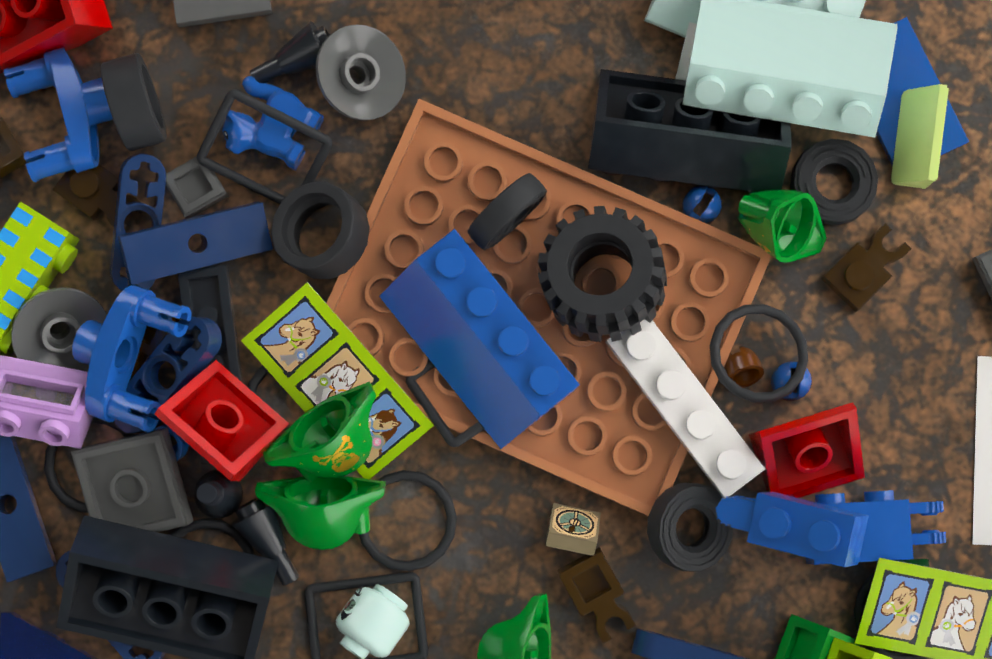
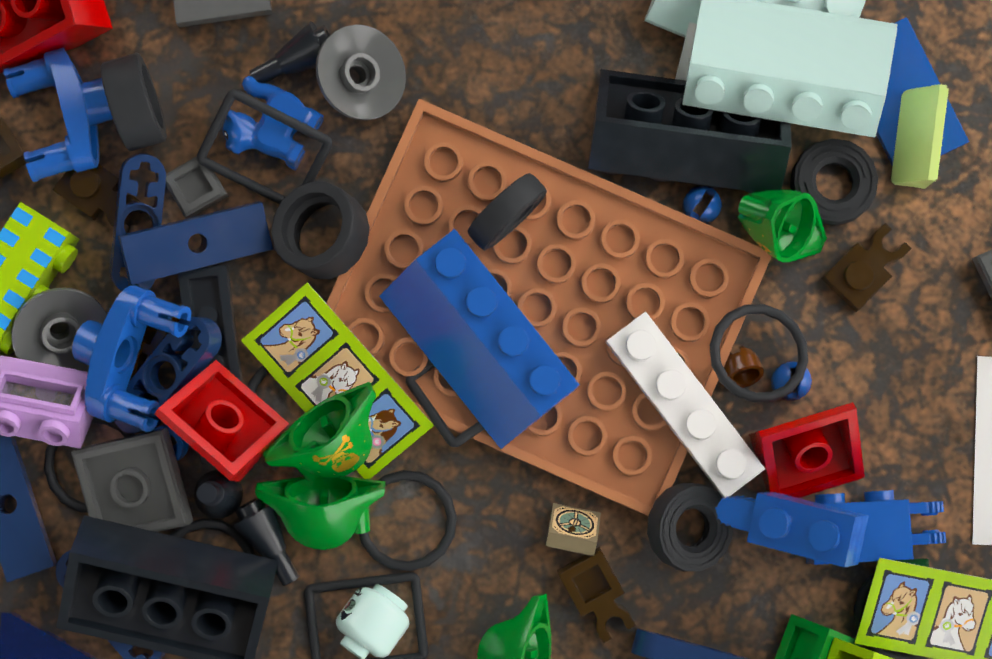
black tyre [538,206,667,342] -> none

